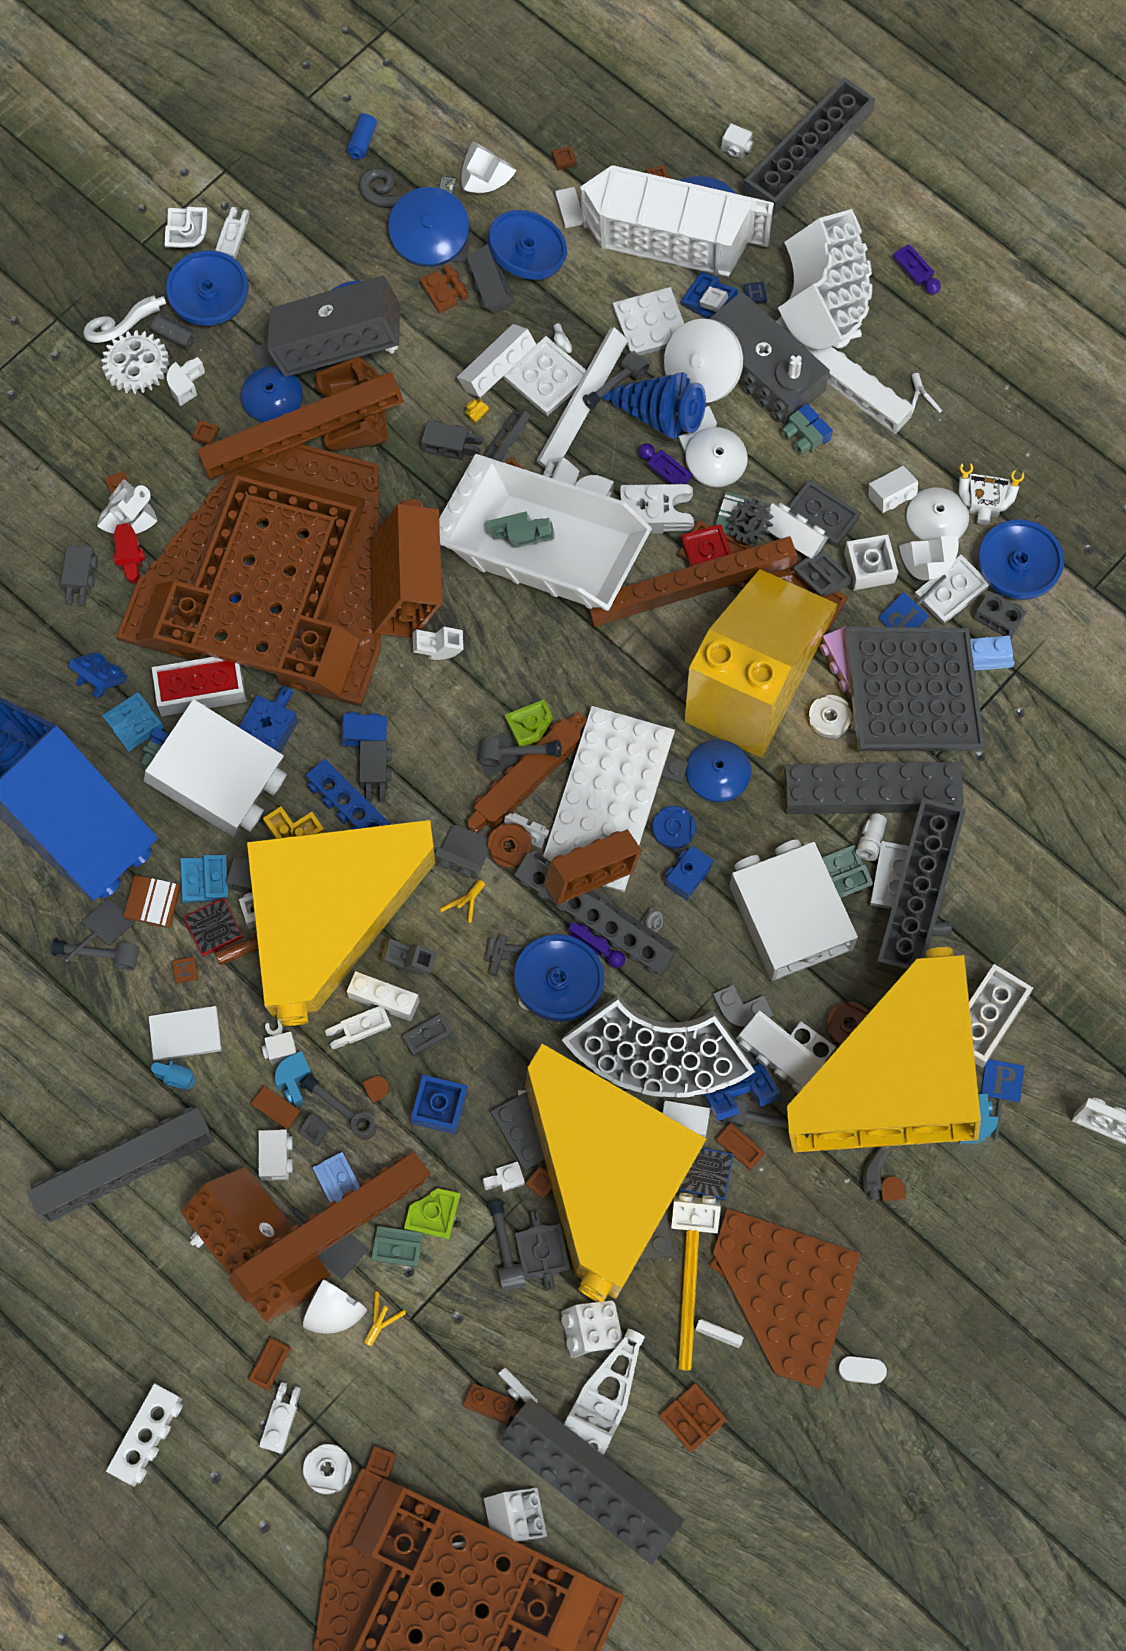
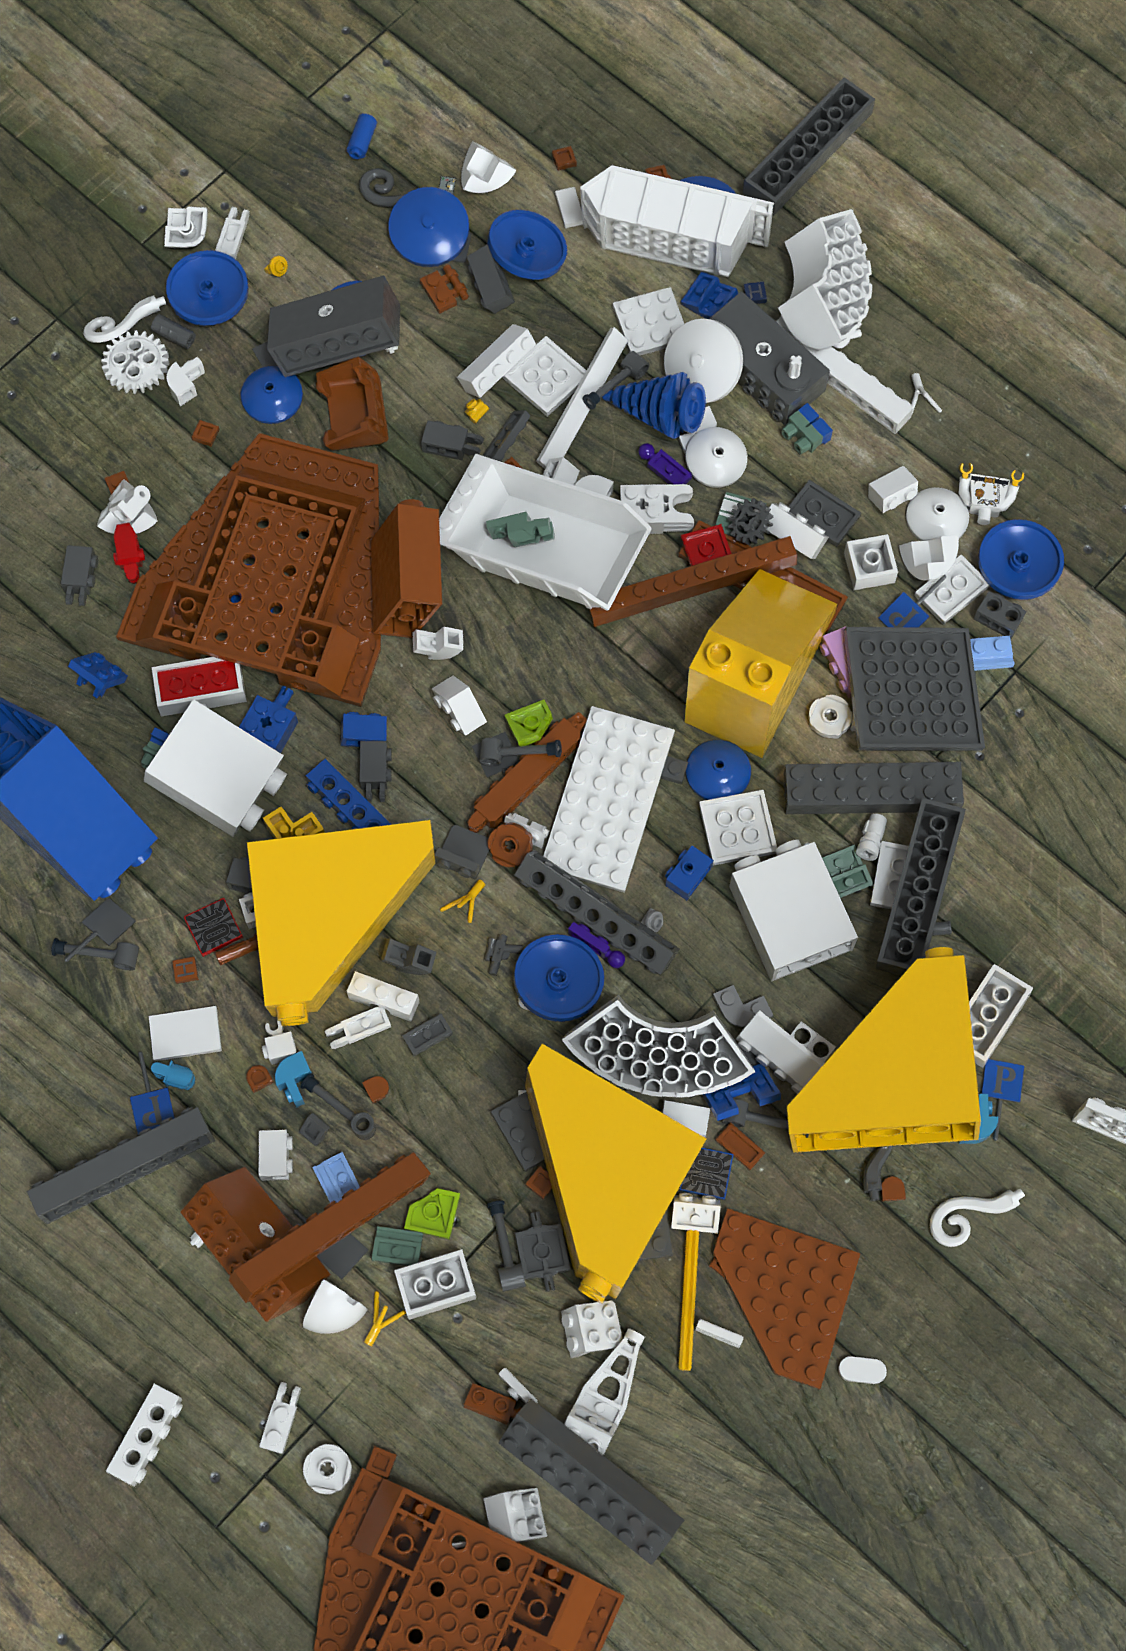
dark azure slope [102,692,164,752] -> none
dark orange slope [123,876,181,928] -> none
dark azure slope [180,855,228,903] -> none
dark orange brick [197,372,403,480] -> none
dark orange tile [248,1337,292,1392] -> none
dark orange tile [251,1086,301,1131] -> none
blue brick [411,1075,468,1135] -> none
white plate [483,1161,525,1192] -> none
dark orange brick [544,829,642,905] -> none
white rock [553,324,572,353] -> none
blue tile [652,806,696,849] -> none
dark orange slope [659,1383,728,1453] -> none
white plate [699,287,728,312] -> none
white brick [721,124,754,159] -> none
dark grey slope [793,551,852,597] -> none
dark orange plate [826,1002,869,1046] -> none
dark purple plate [892,244,941,294] -> none
none -> blue piece [130,1051,175,1134]
none -> dark orange tile [246,1065,274,1093]
none -> yellow plate [264,255,288,277]
none -> white brick [394,1250,476,1320]
none -> white brick [432,675,487,736]
none -> white plate [699,790,777,865]
none -> white plant [930,1188,1025,1247]

